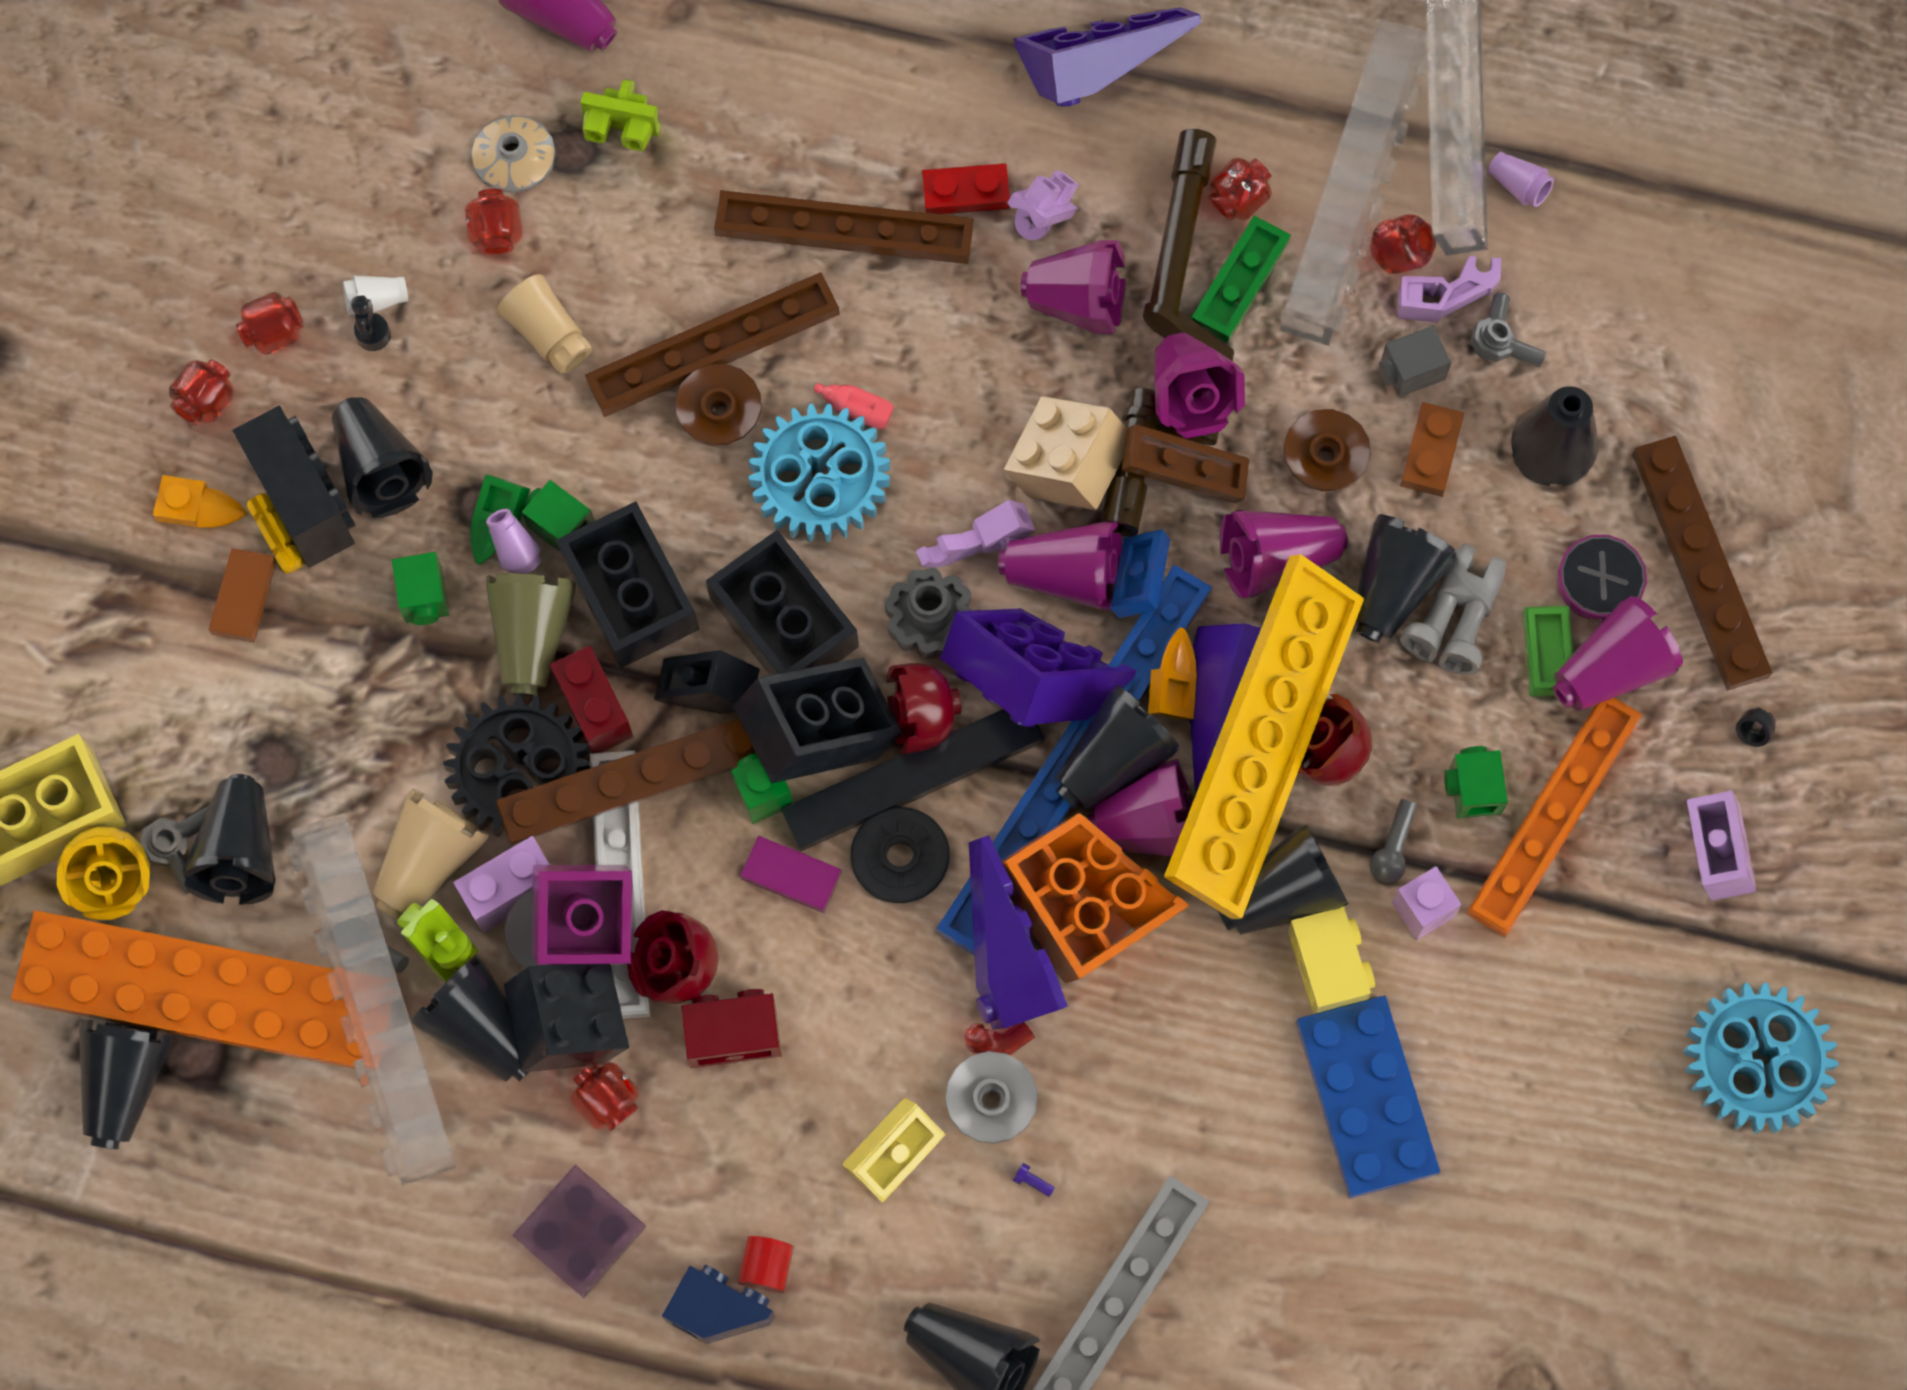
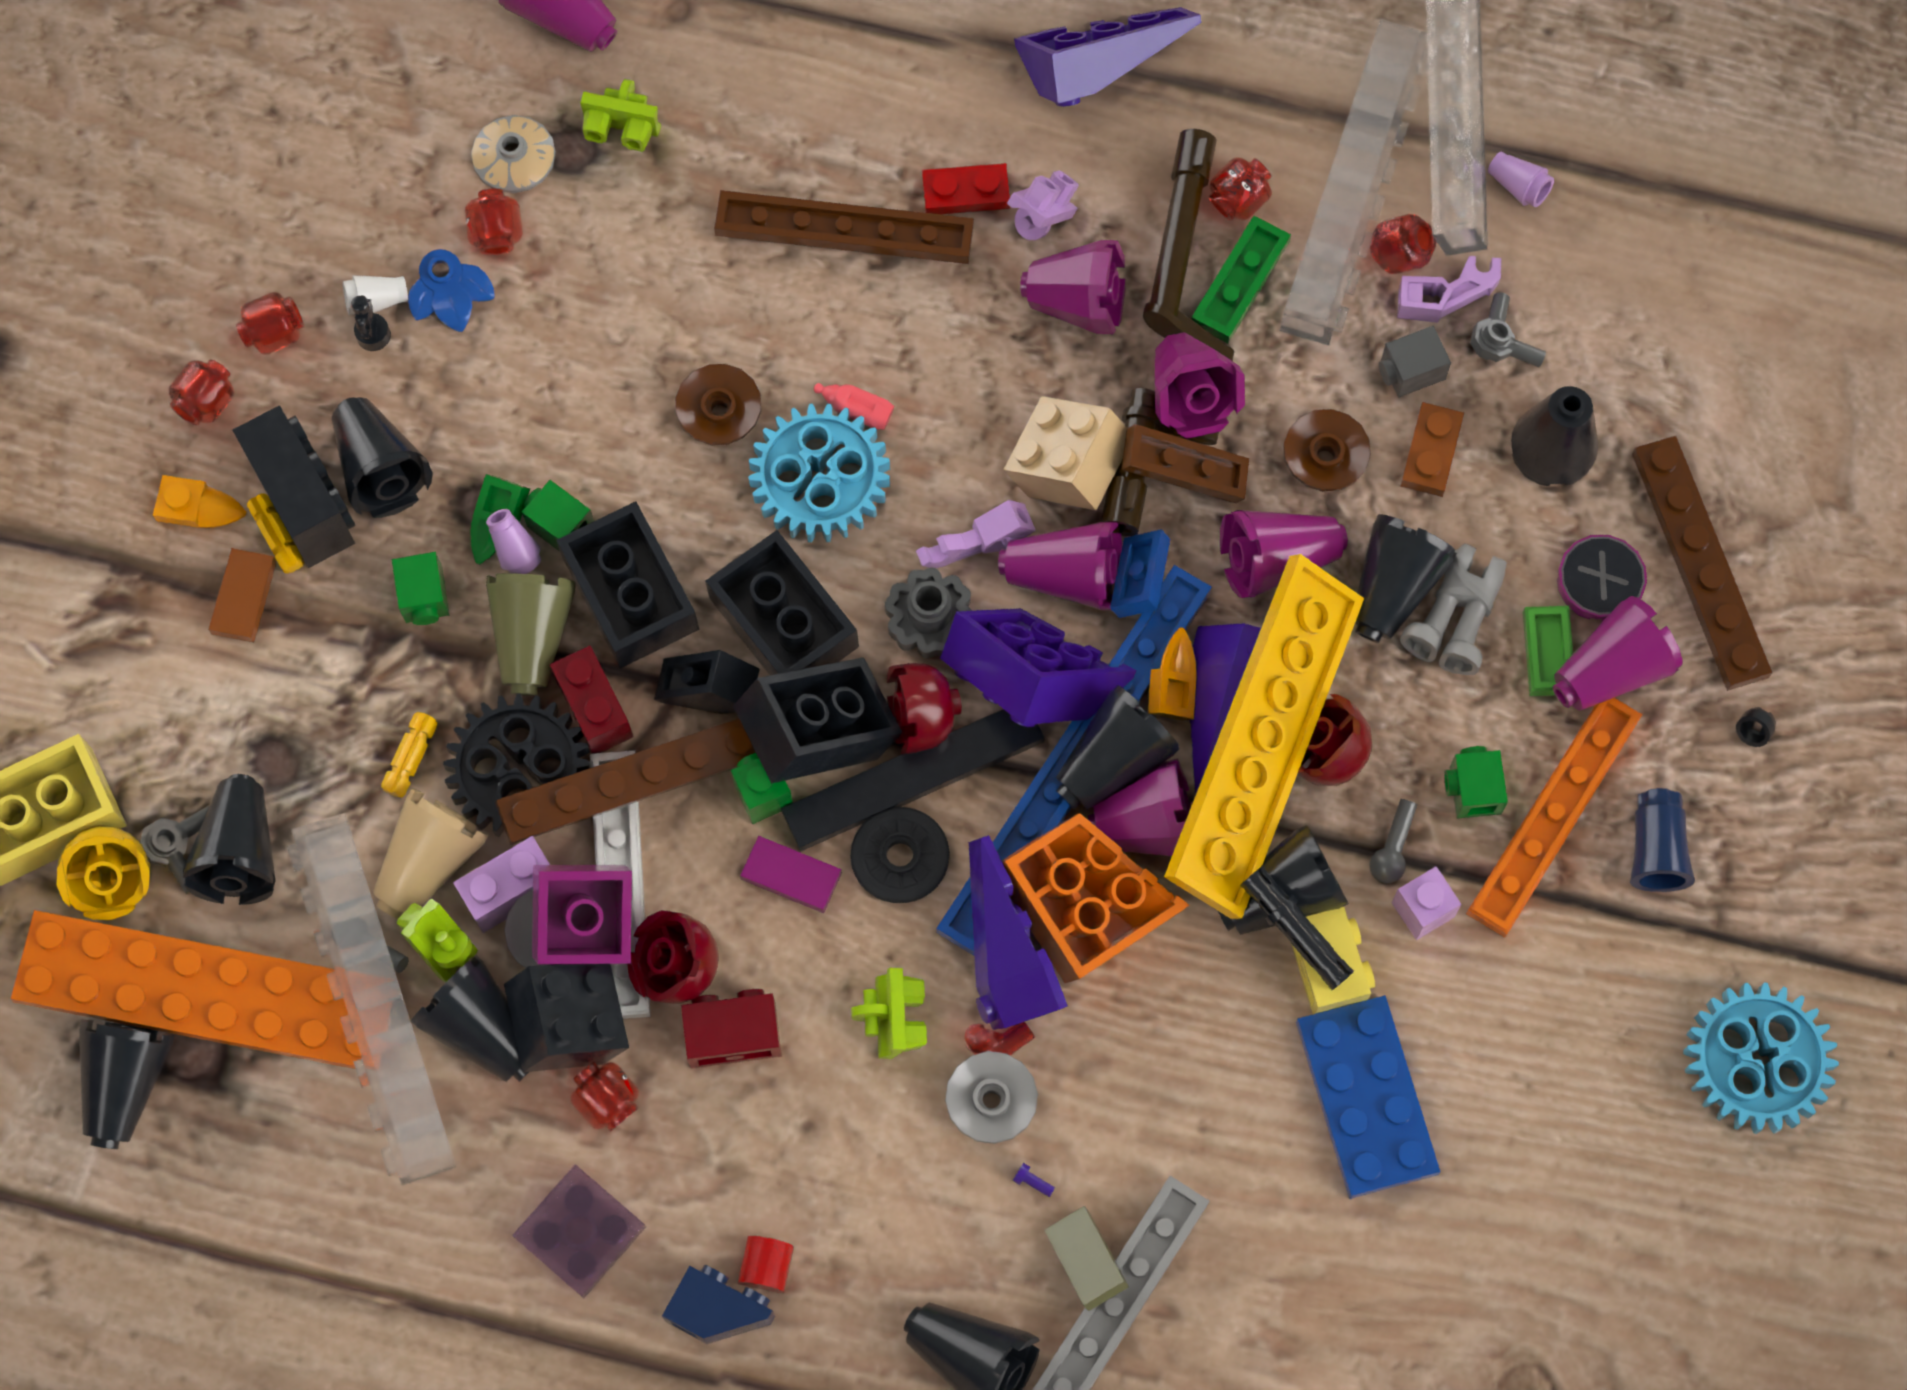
tan plant [497,274,592,374] -> none
reddish brown plate [585,272,840,417] -> none
light yellow slope [842,1098,946,1203] -> none
lavender brick [1687,790,1757,901] -> none
none -> yellow axle [381,712,437,798]
none -> blue plate [408,249,495,332]
none -> lime hips [851,967,927,1059]
none -> olive tile [1045,1206,1129,1311]
none -> black pin [1240,865,1354,991]
none -> dark blue plant [1630,788,1695,892]

